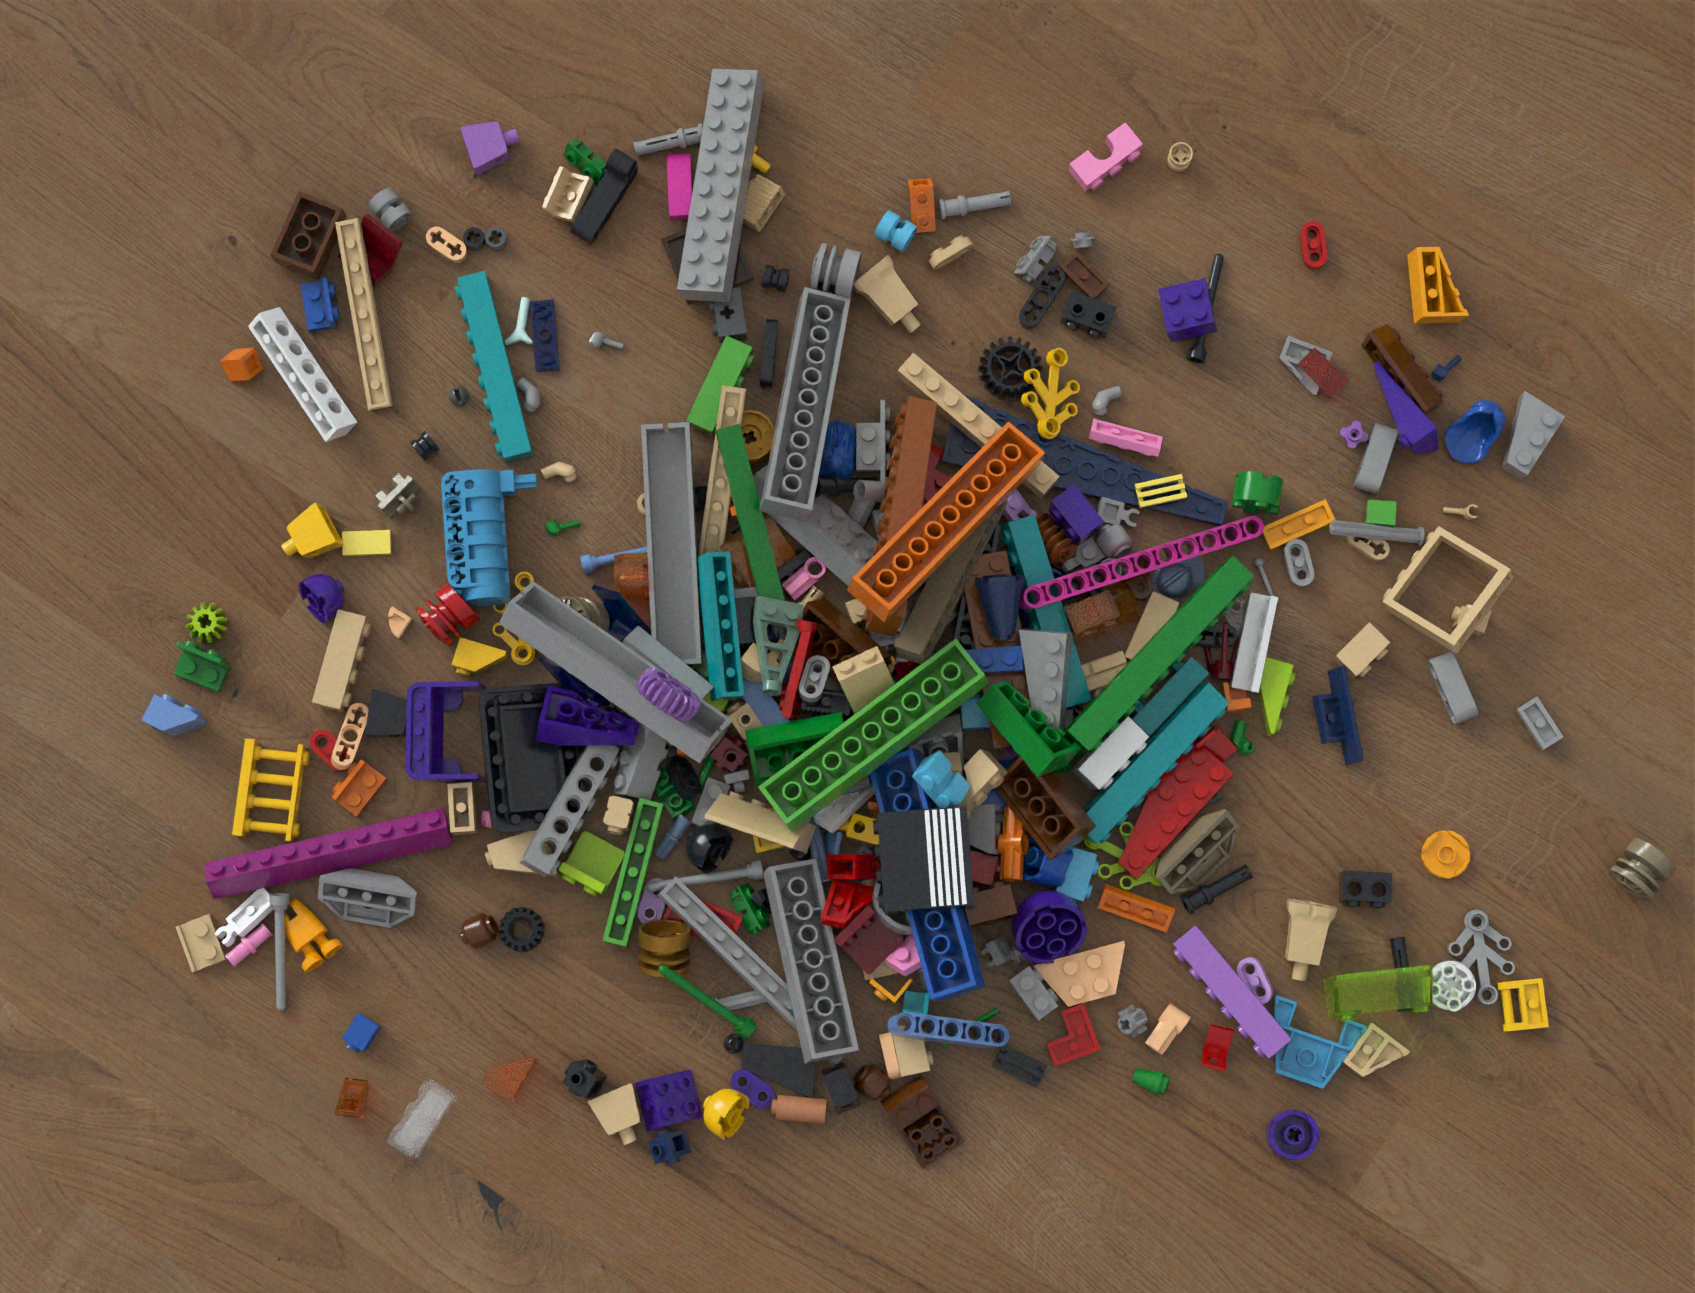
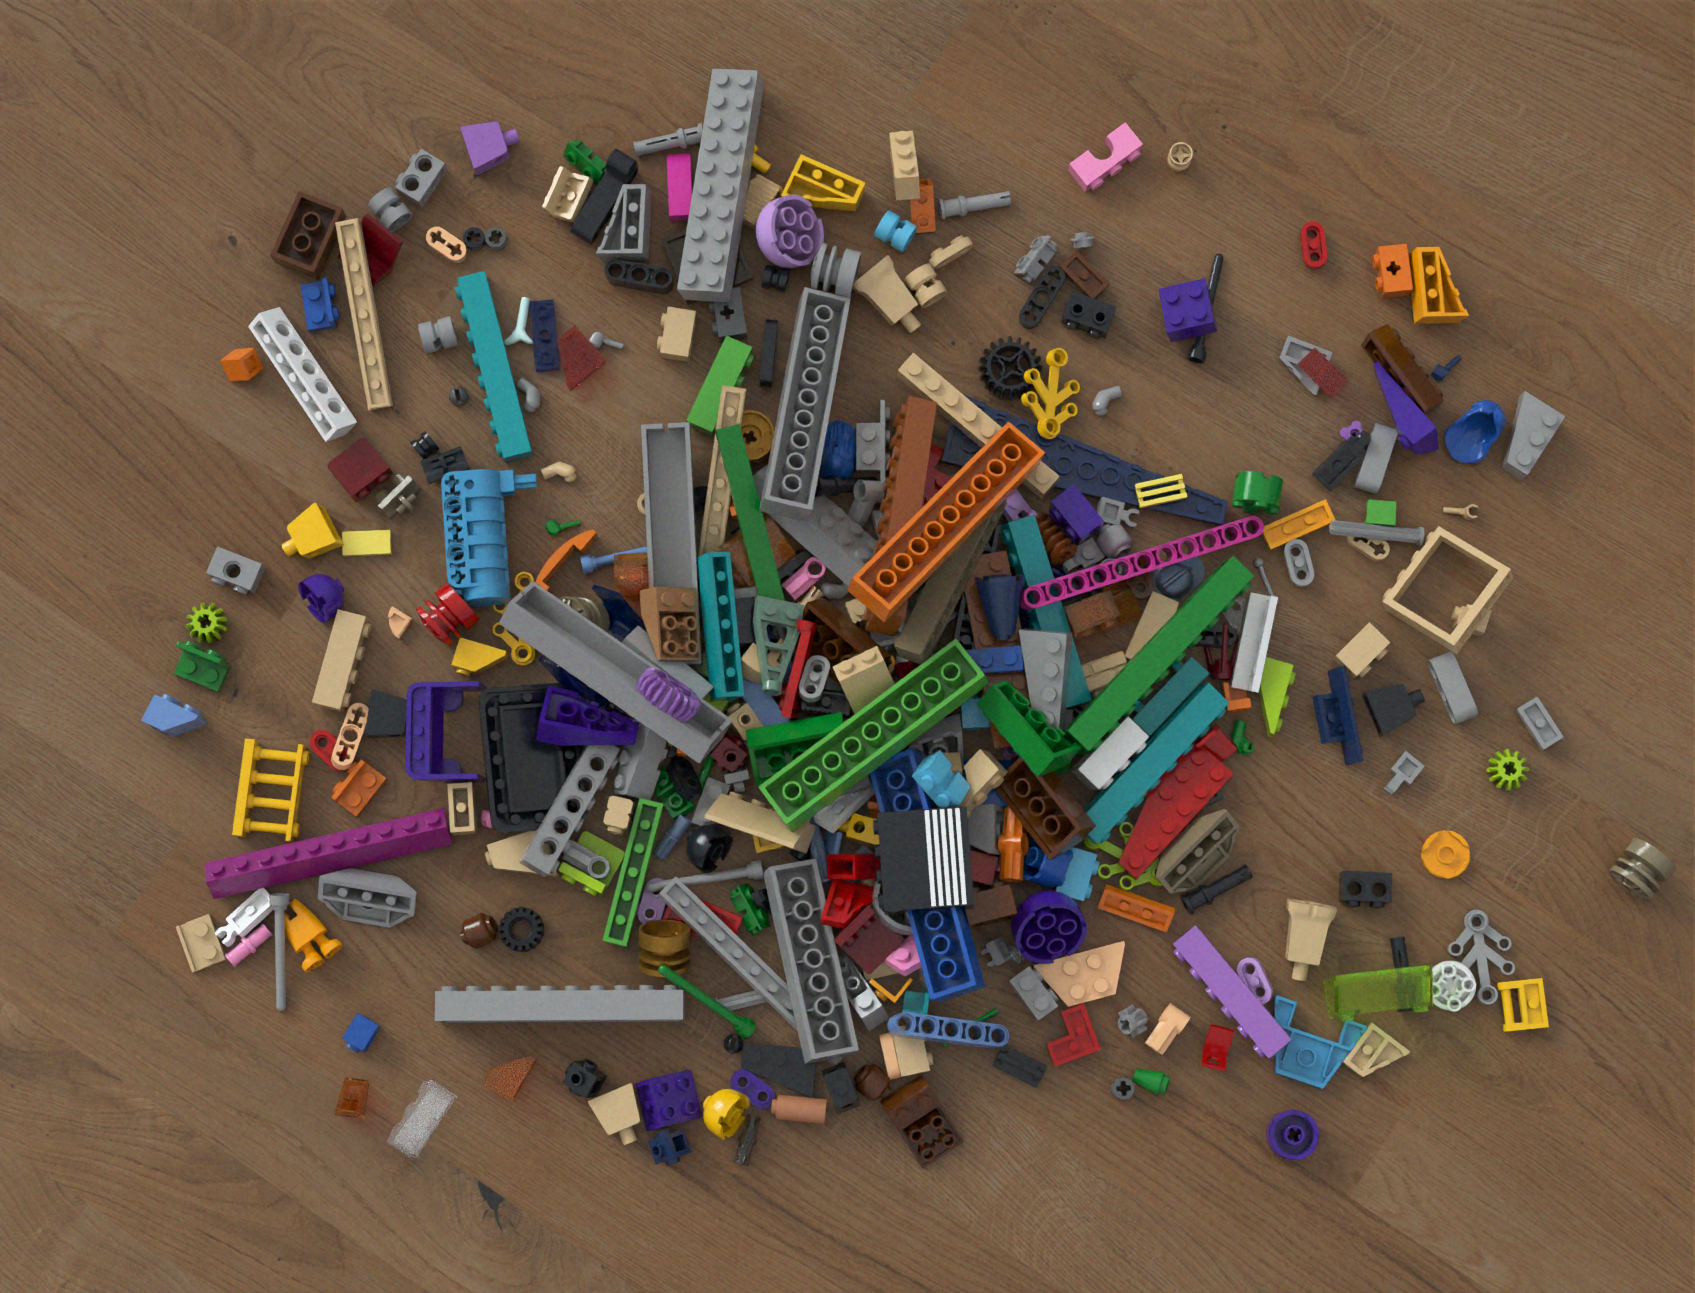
bright pink plate [1089,419,1163,457] -> none
none -> light grey brick [206,546,266,595]
none -> dark red bracket [328,438,393,503]
none -> light grey brick [395,149,447,208]
none -> light grey wheel [418,316,458,354]
none -> black hips [420,446,469,484]
none -> light grey piece [435,985,686,1023]
none -> orange slope [535,529,598,593]
none -> clear red wing [557,325,606,391]
none -> light grey piece [562,841,611,880]
none -> light grey wedge [596,184,652,261]
none -> black beam [605,259,674,294]
none -> medium nougat slope [640,587,700,661]
none -> tan brick [657,307,697,362]
none -> clear smoke pin [733,1114,761,1167]
none -> lavender cylinder [756,195,824,268]
none -> yellow wedge [781,154,866,212]
none -> light grey arm [820,581,850,600]
none -> light grey slope [838,953,889,1031]
none -> tan brick [889,131,920,200]
none -> tan wheel [904,263,947,308]
none -> dark grey bush [1111,1077,1135,1100]
none -> black hinge [1312,431,1372,491]
none -> black torso [1362,684,1425,737]
none -> orange brick [1372,244,1413,299]
none -> light grey plate [1383,751,1425,795]
none -> lime gear [1486,749,1529,791]

